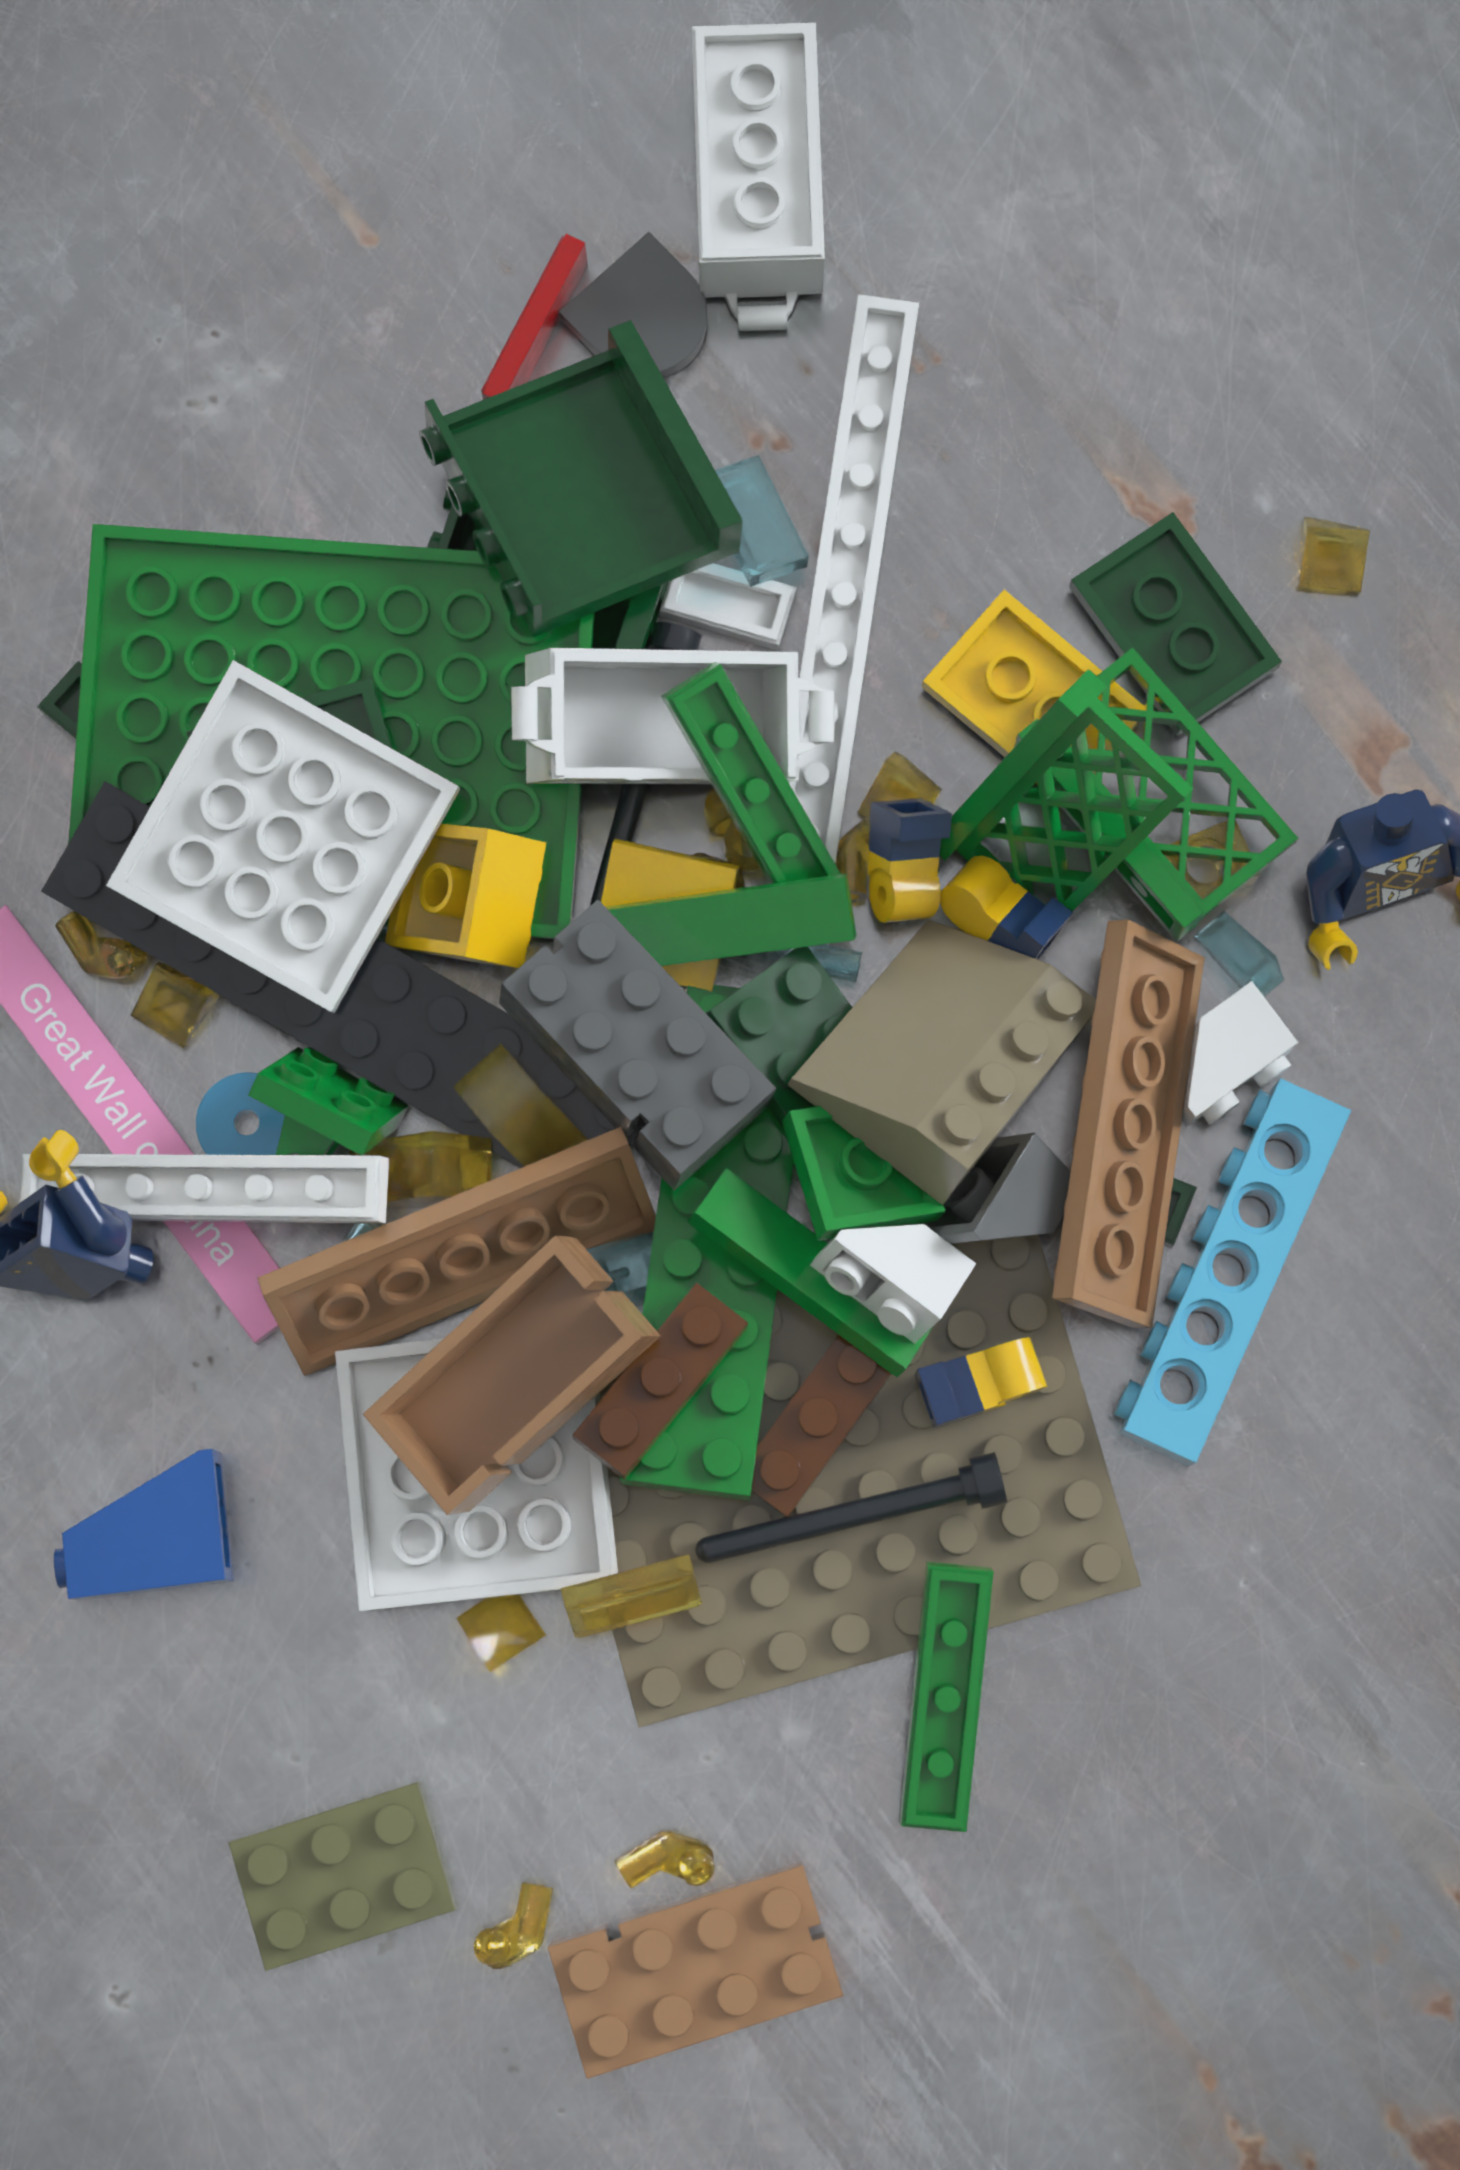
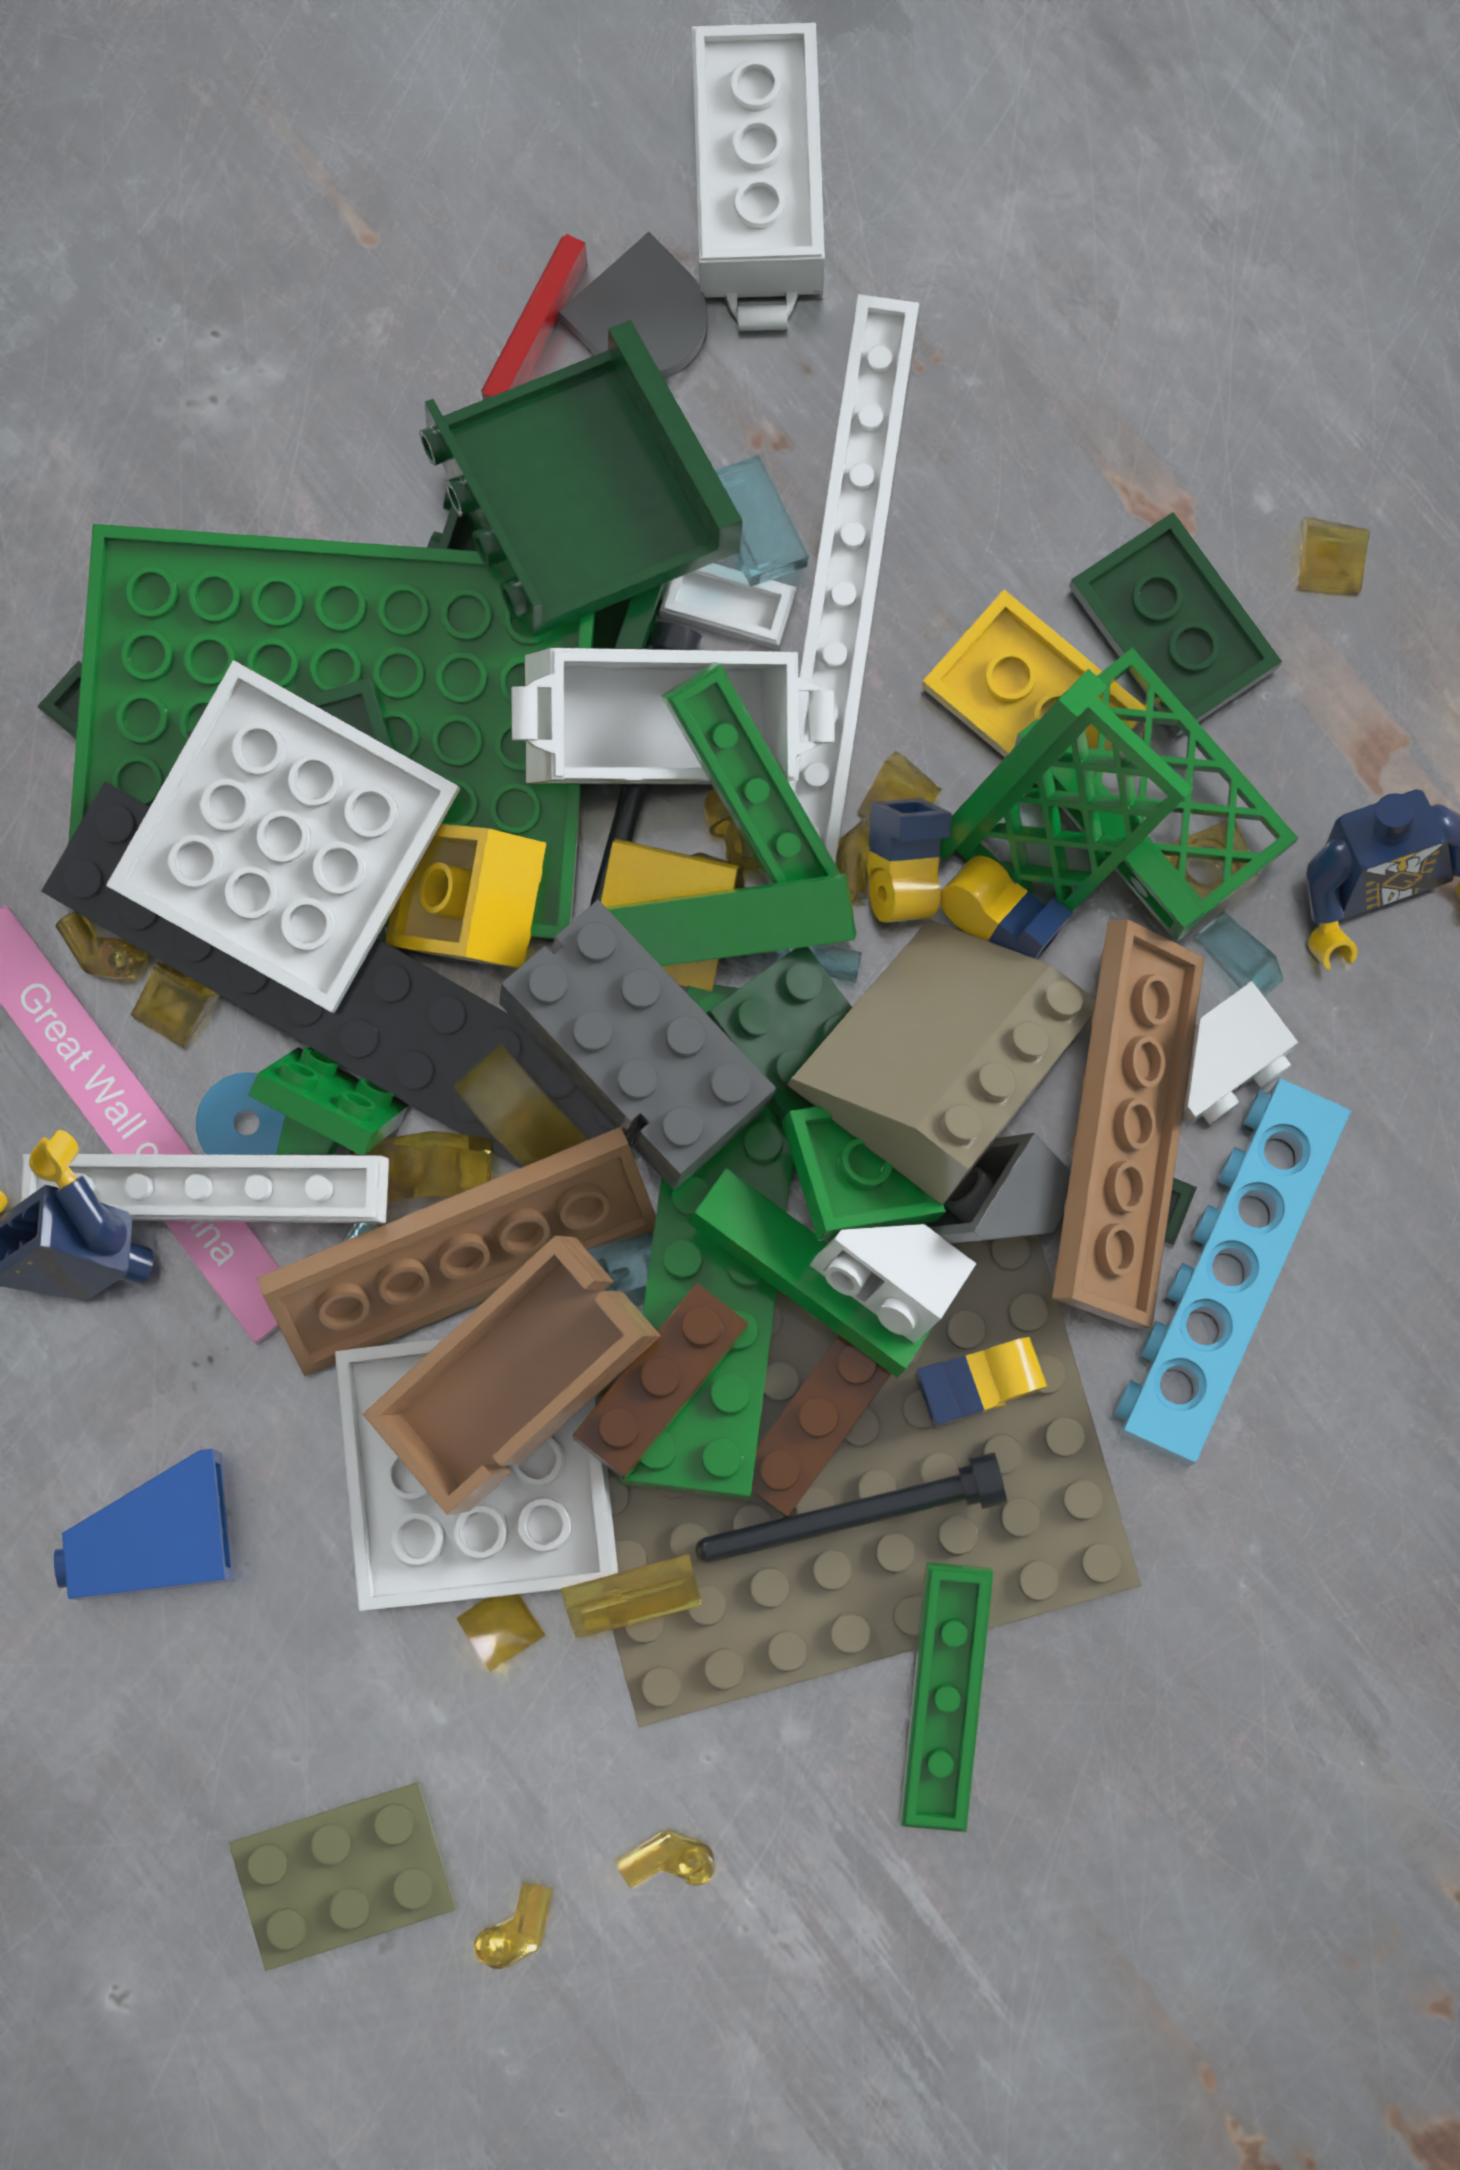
medium nougat piece [547,1861,844,2079] -> none

